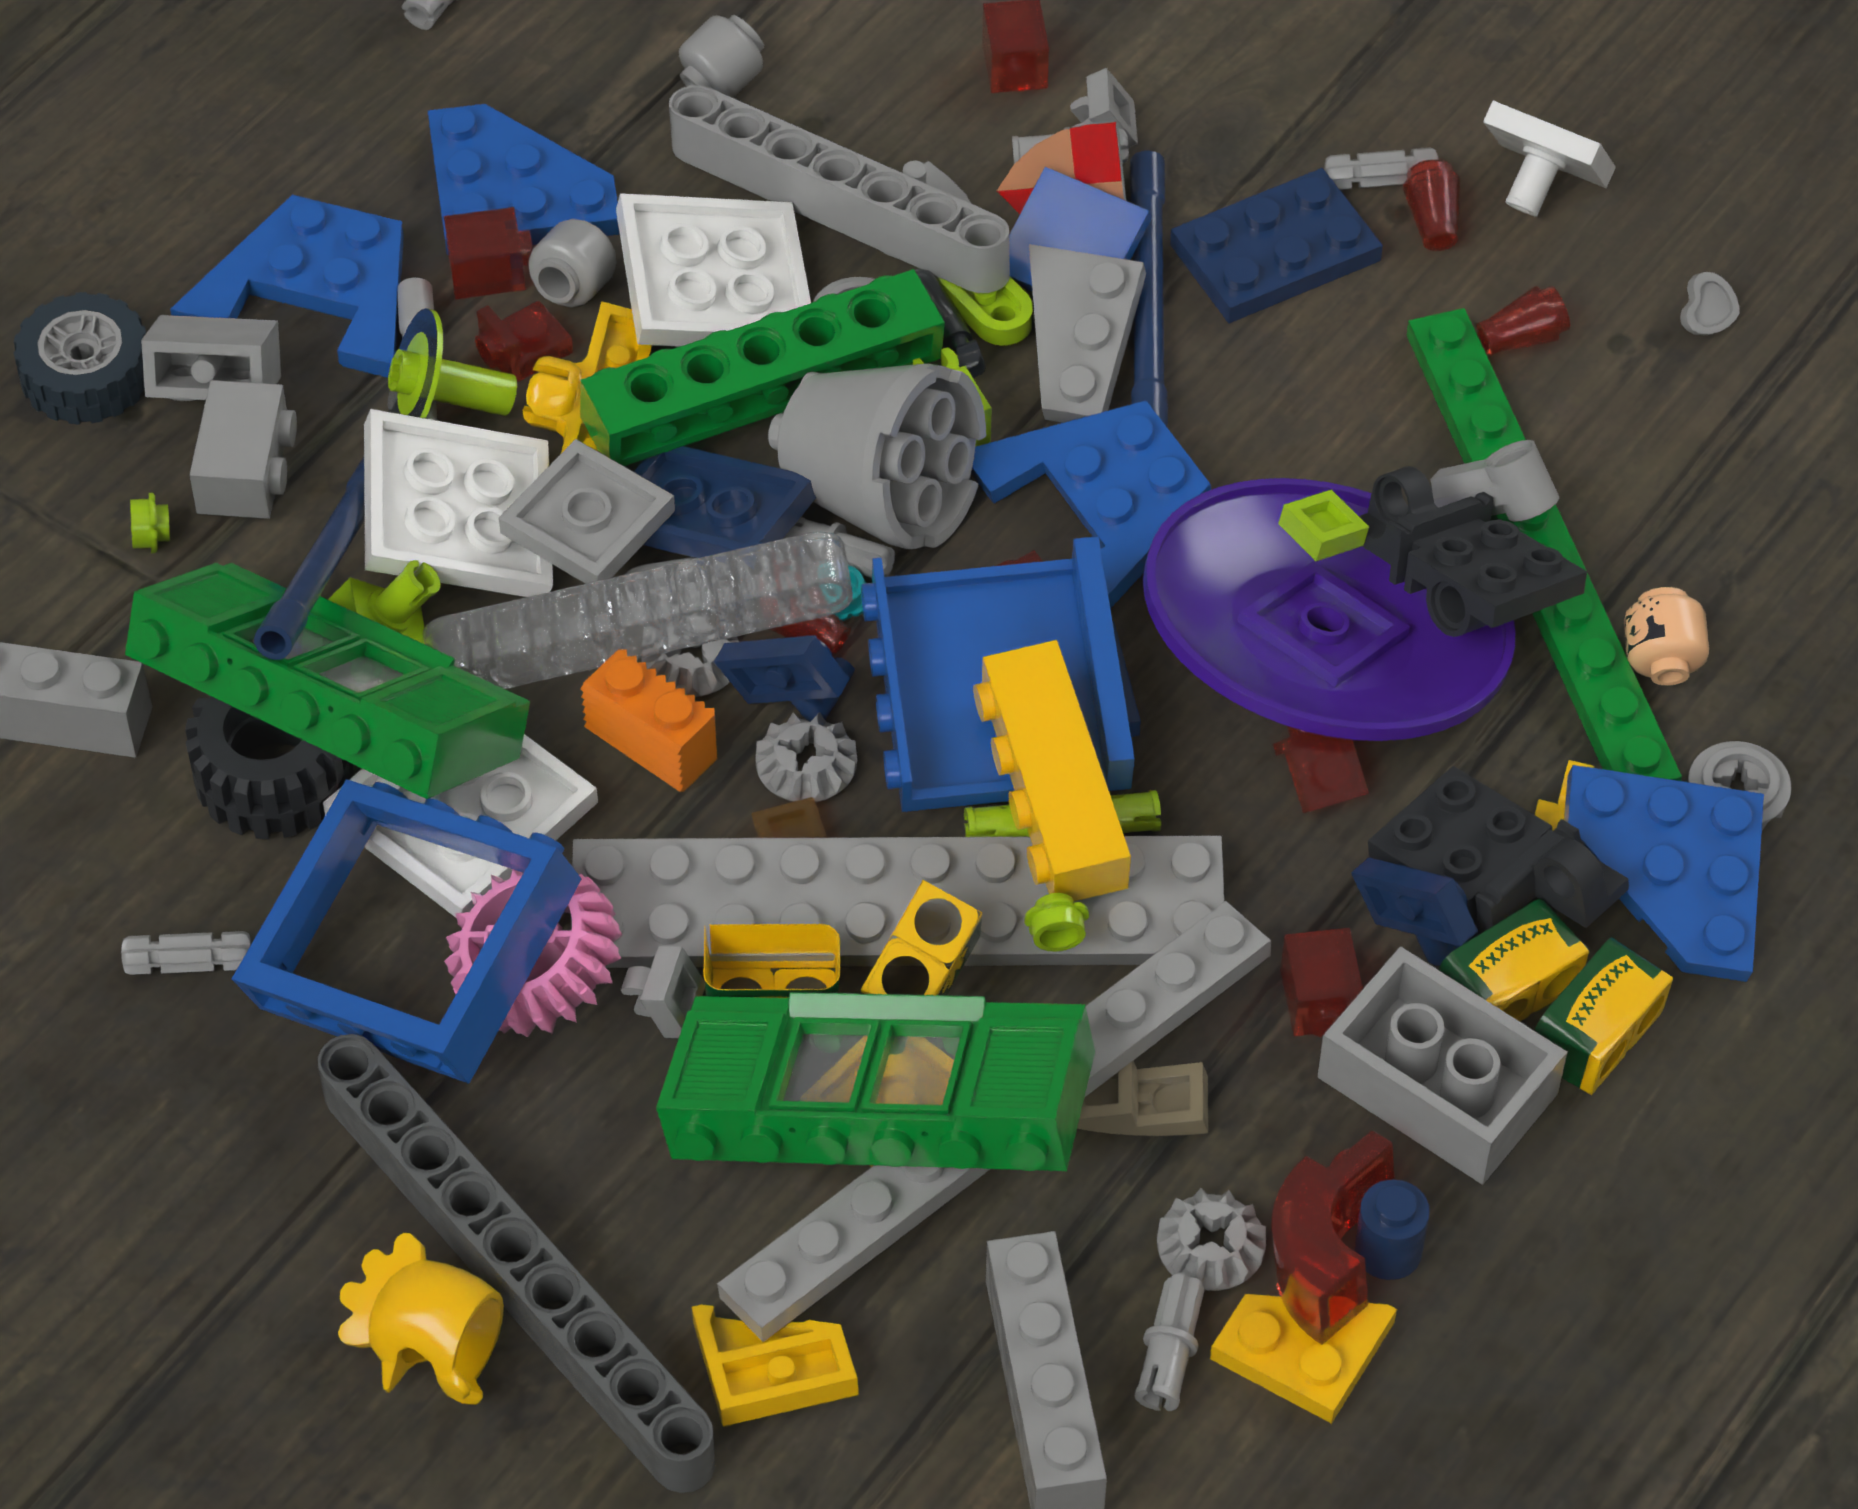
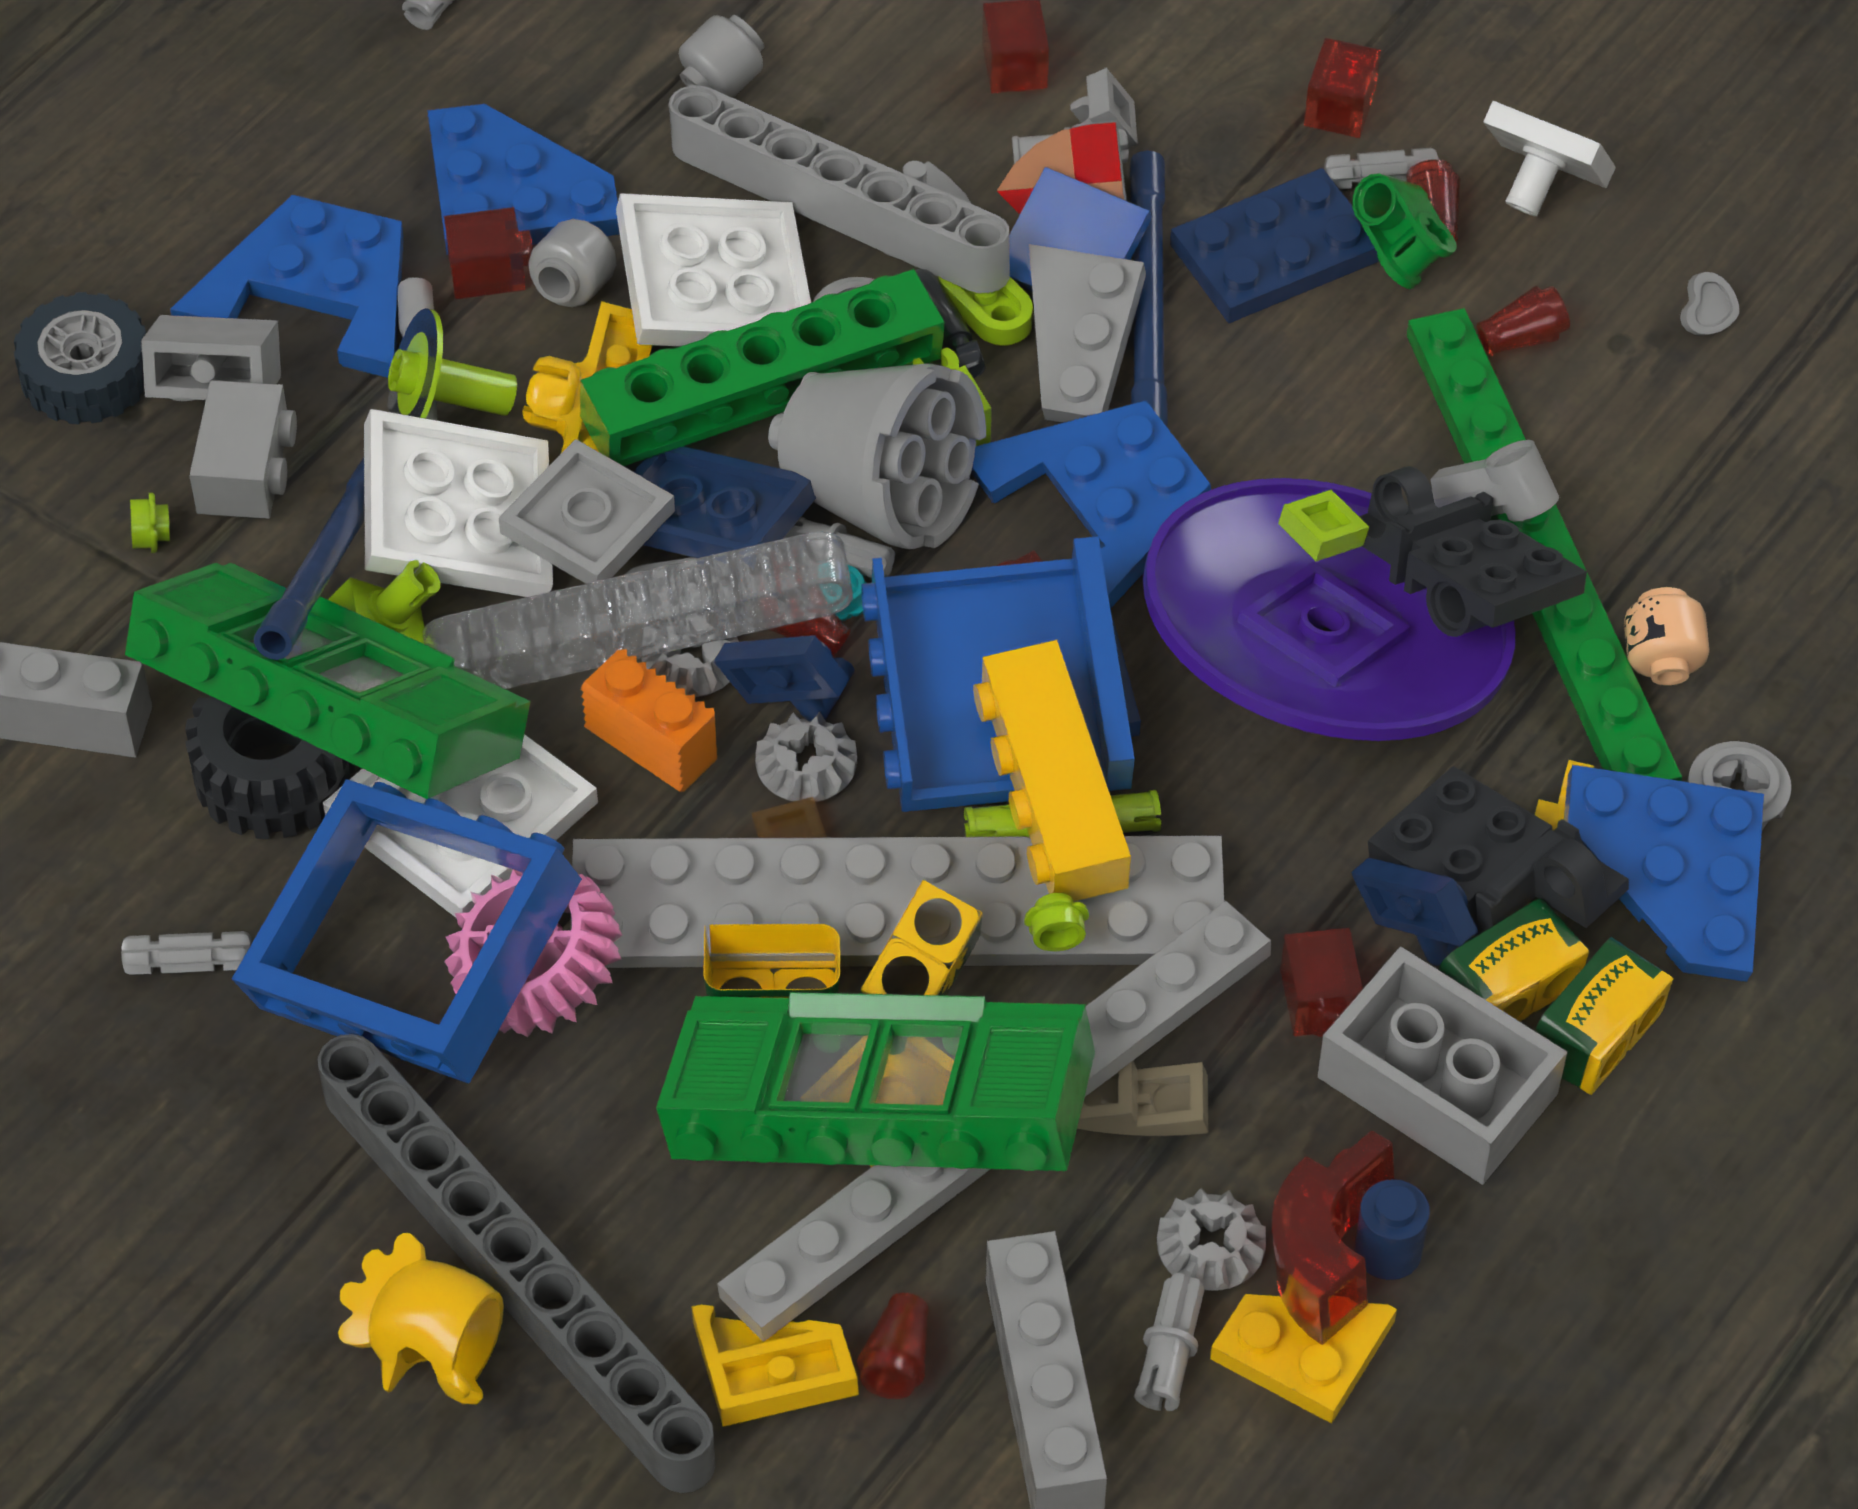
clear red bracket [475,300,573,382] -> none
light grey tile [621,946,705,1038] -> none
clear red bracket [1273,726,1369,814] -> none
none -> clear red cone [857,1293,929,1399]
none -> clear red brick [1304,38,1381,138]
none -> green piece [1352,173,1457,289]

